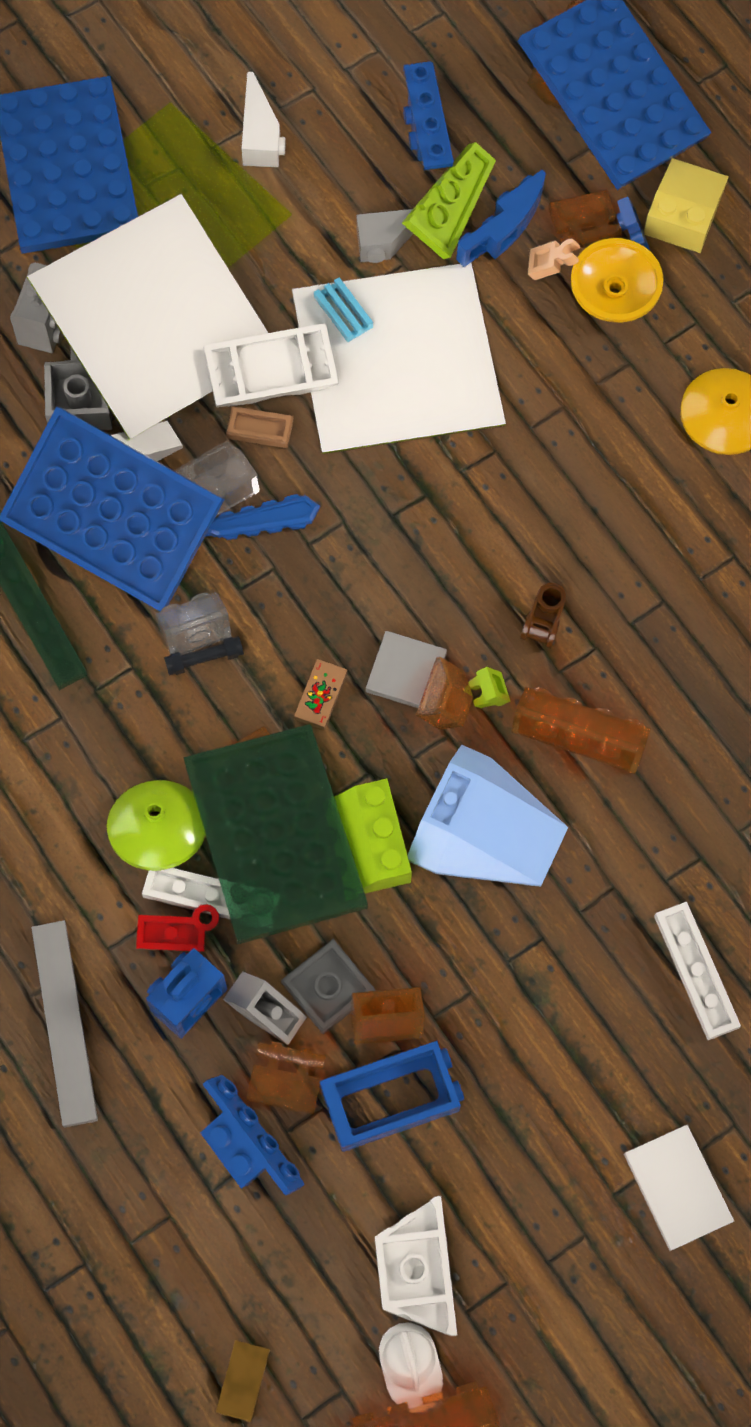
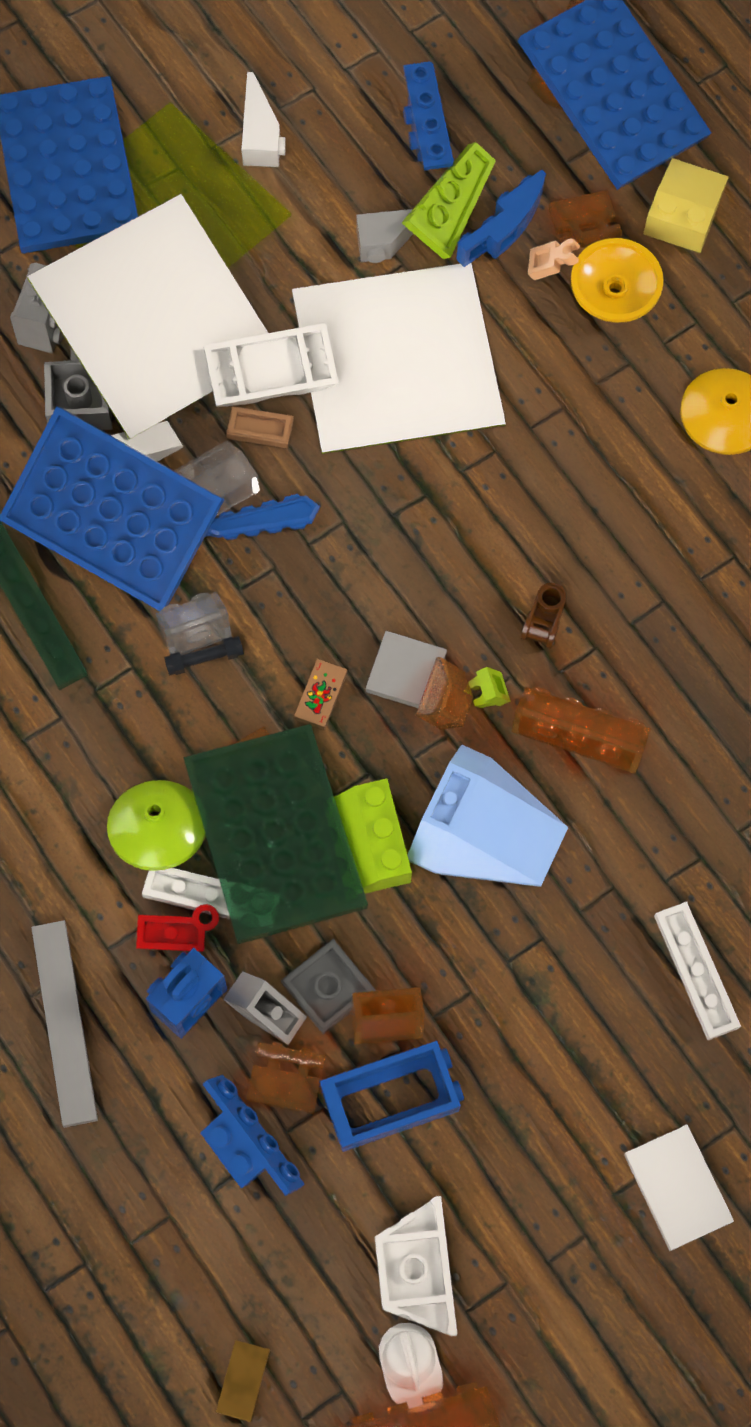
medium azure tile [314,277,373,342] -> none
blue plate [616,196,649,250] -> none

